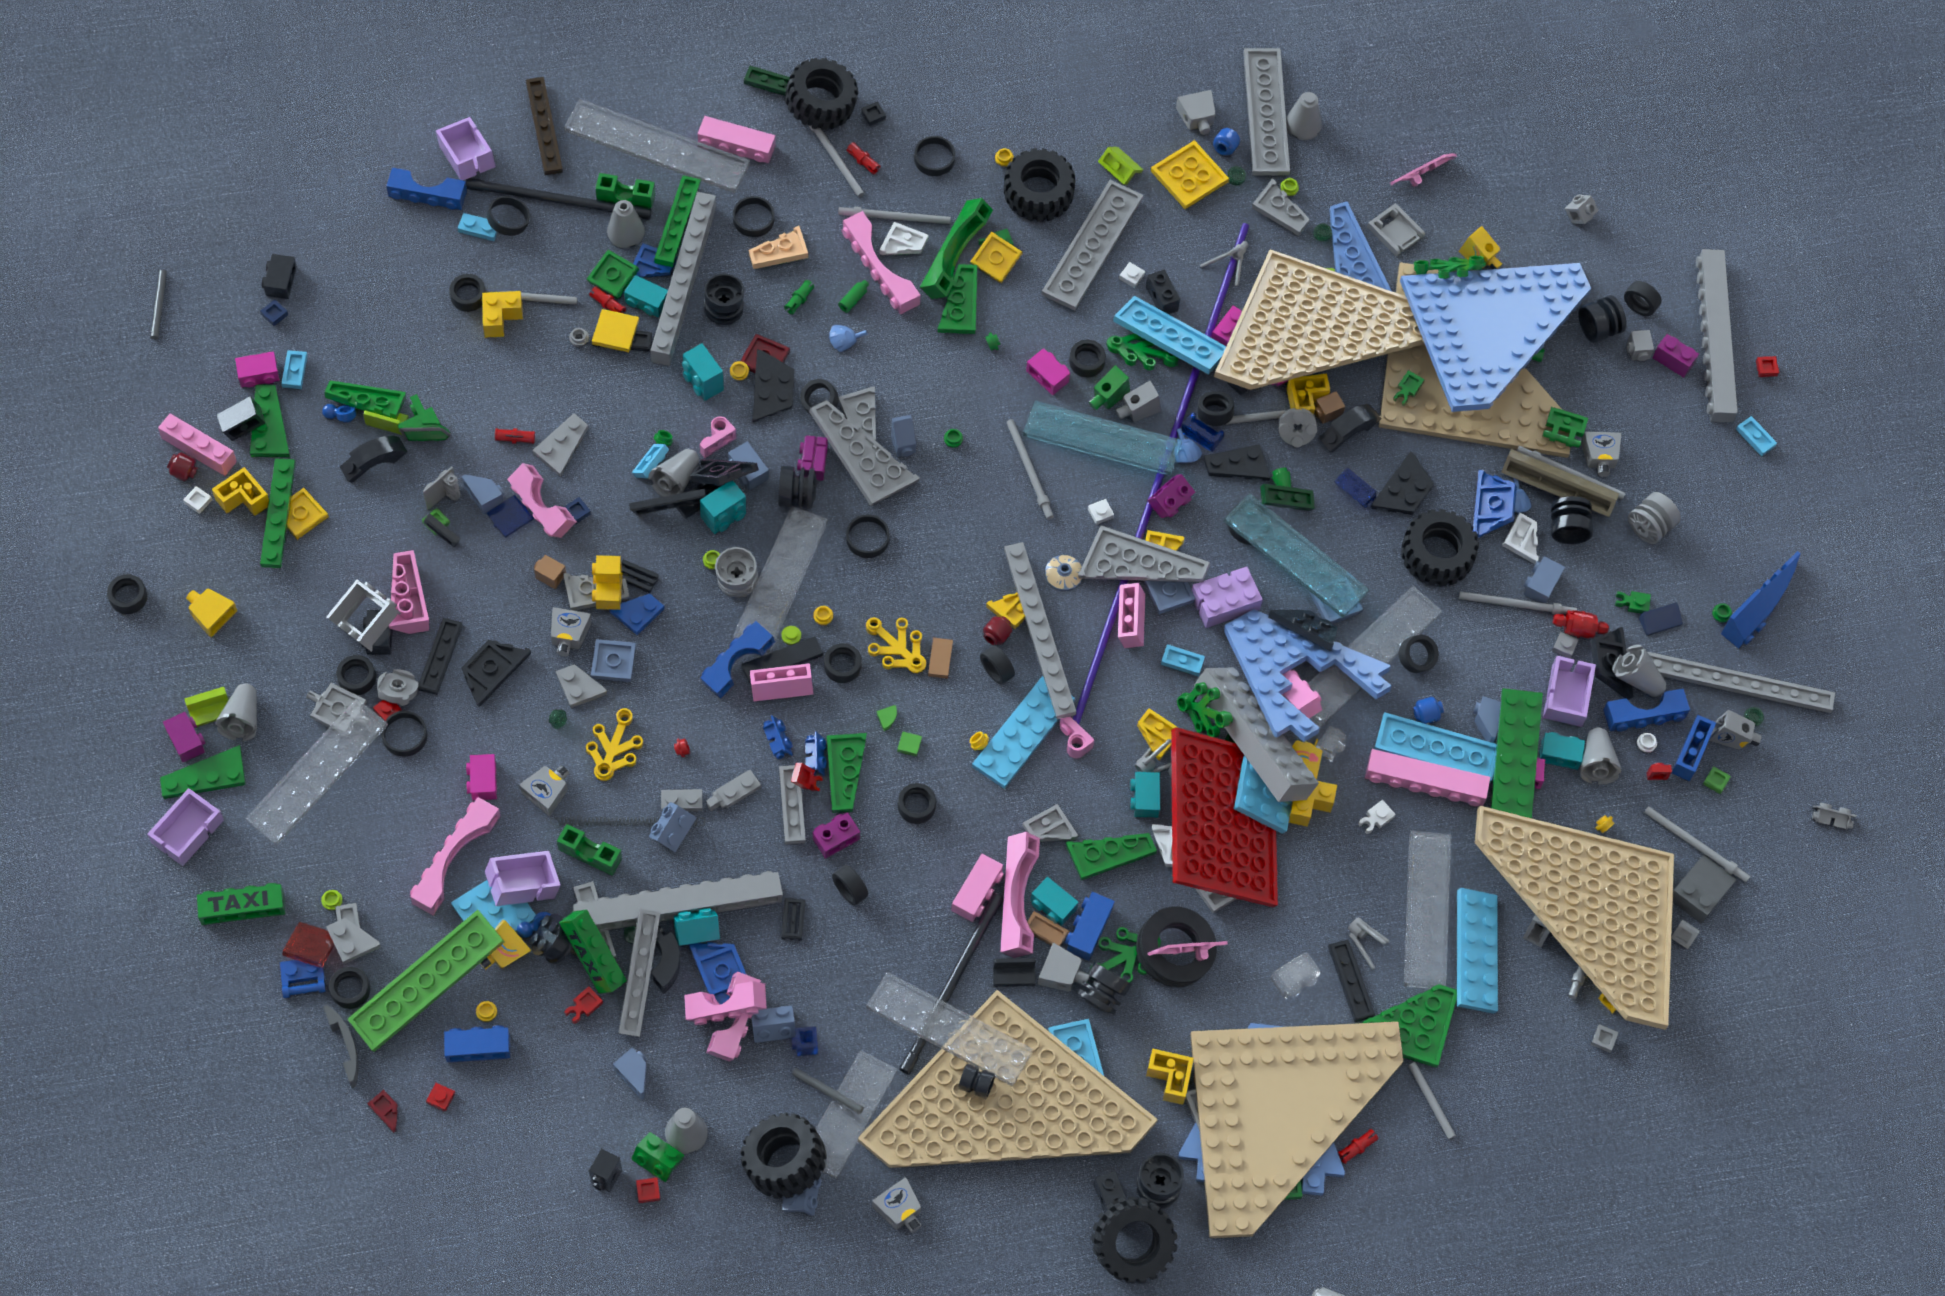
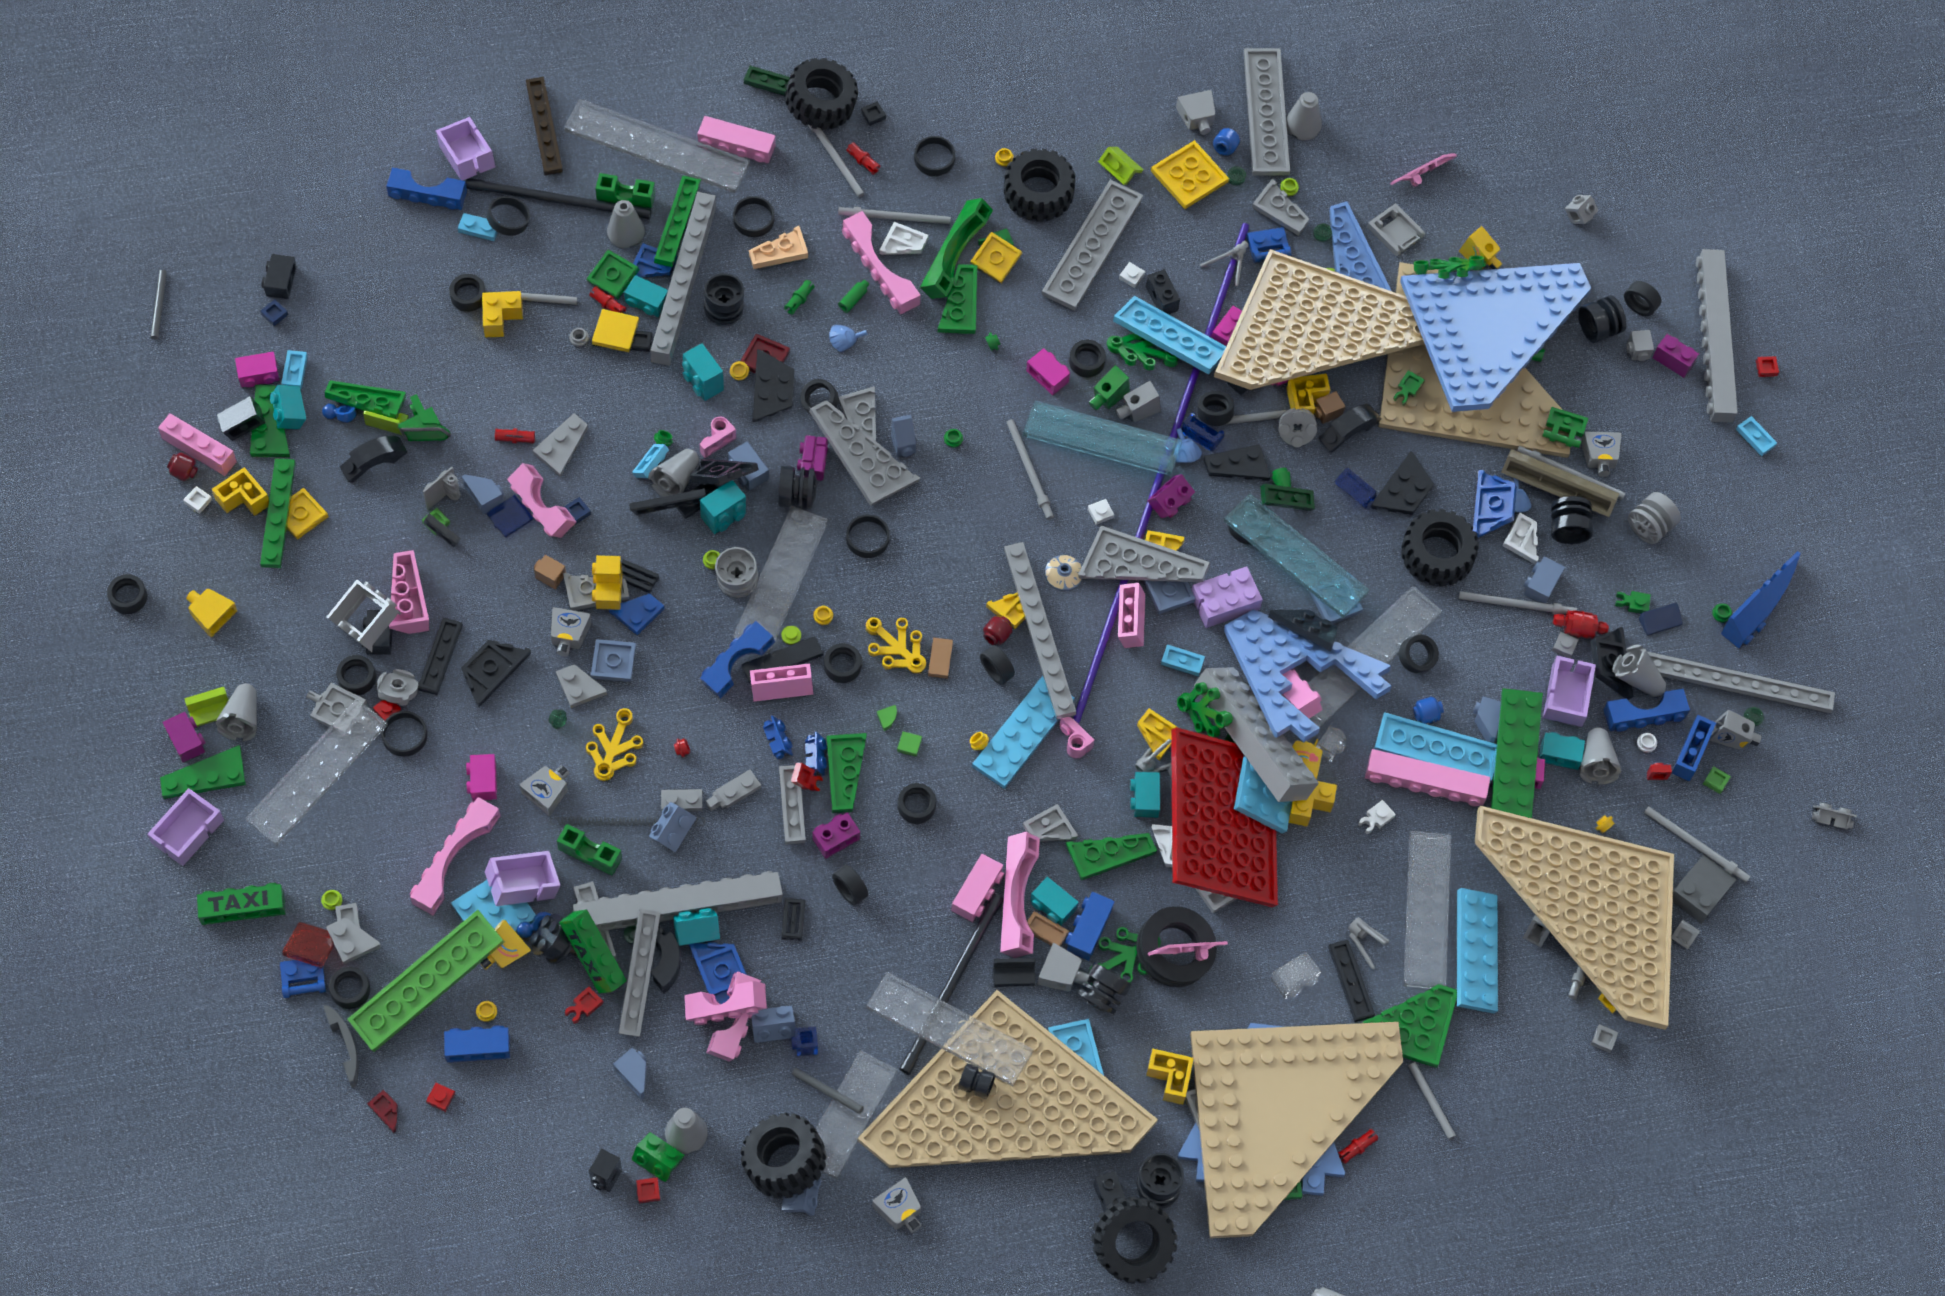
none -> teal brick [270,385,306,429]
none -> blue plate [1247,227,1291,263]

